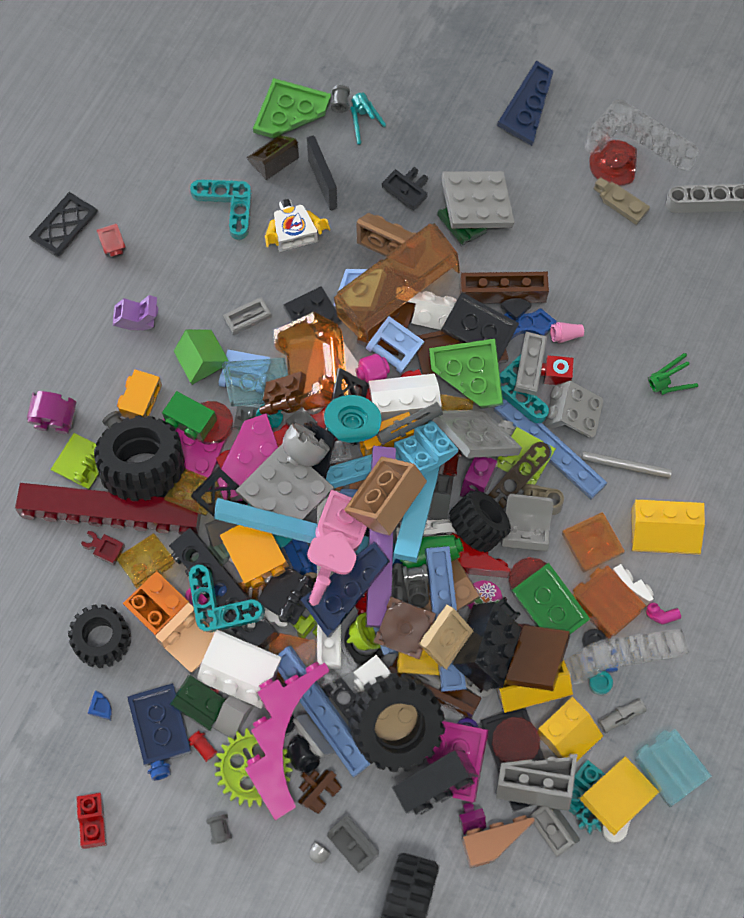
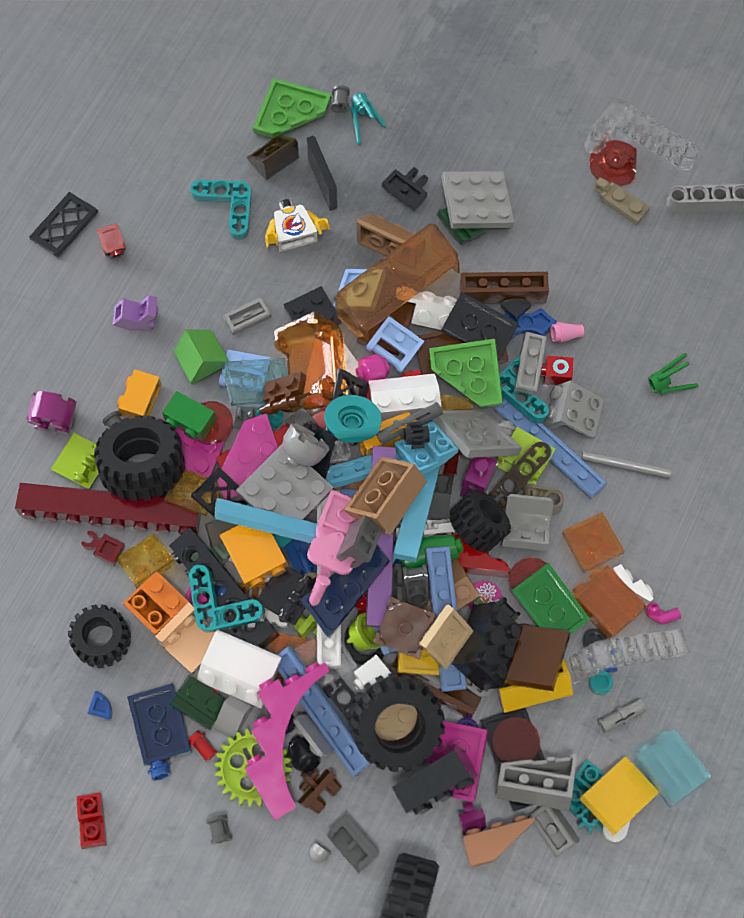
dark blue wing [497,60,554,146] -> none
yellow slope [536,696,603,762] -> none
yellow slope [631,500,705,555] -> none
none -> dark grey hinge [336,515,382,568]
none -> black gear [403,421,430,449]

